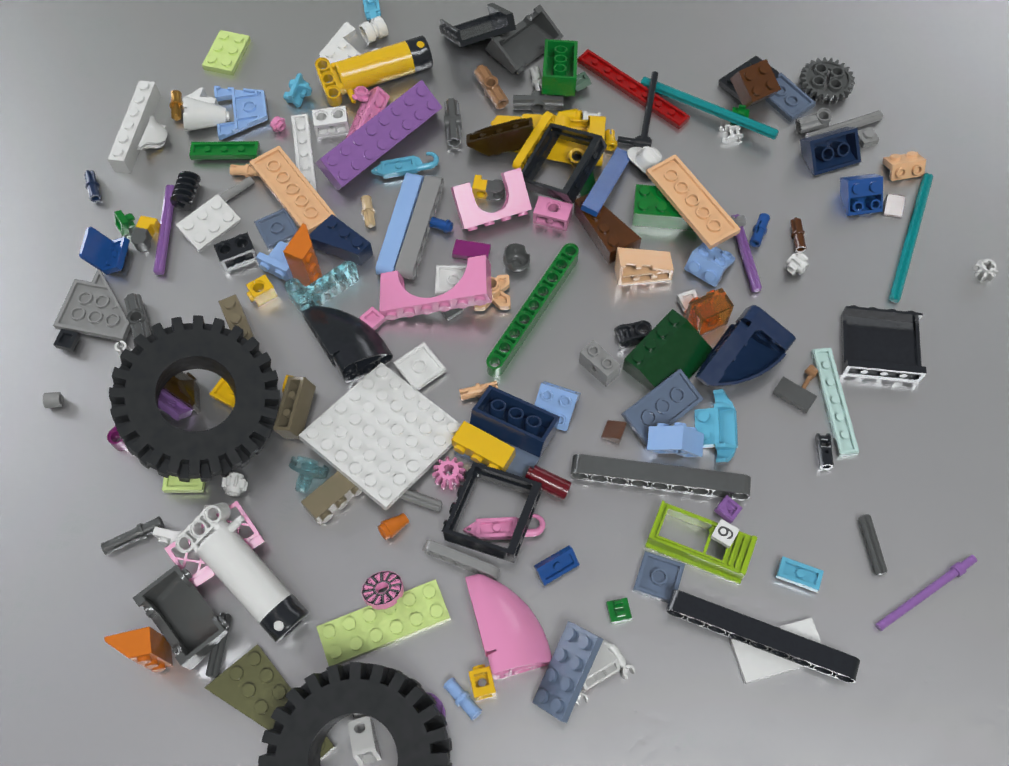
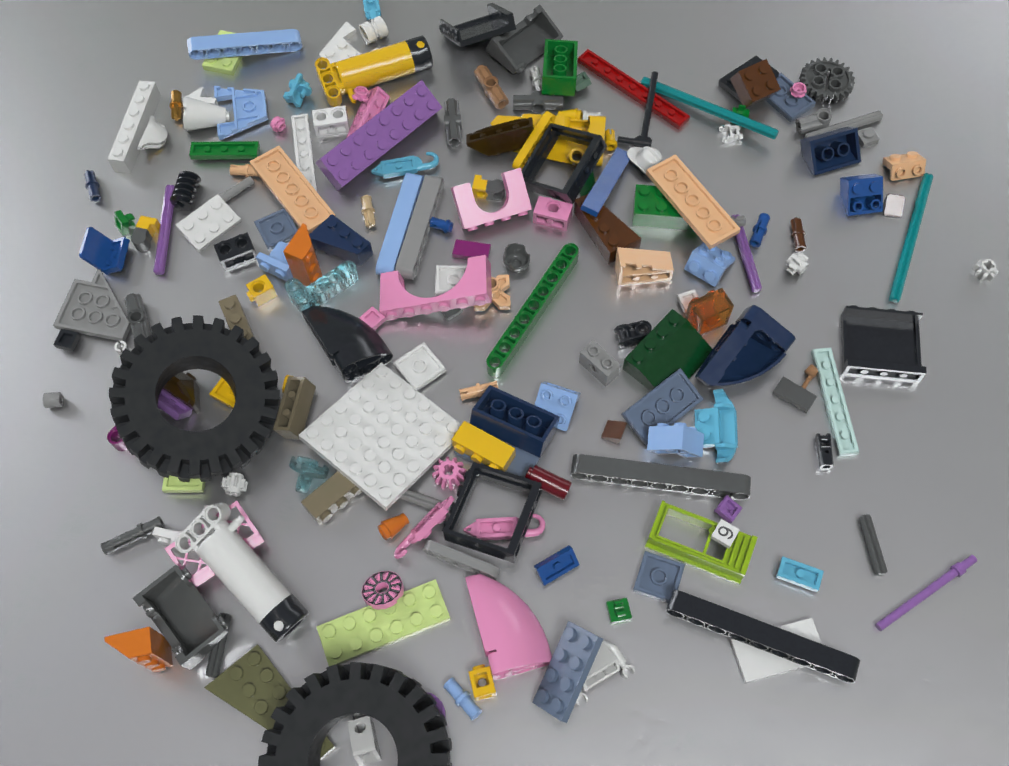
none -> light blue beam [187,29,302,60]
none -> bright pink plate [394,496,455,559]
none -> bright pink plate [790,82,807,98]

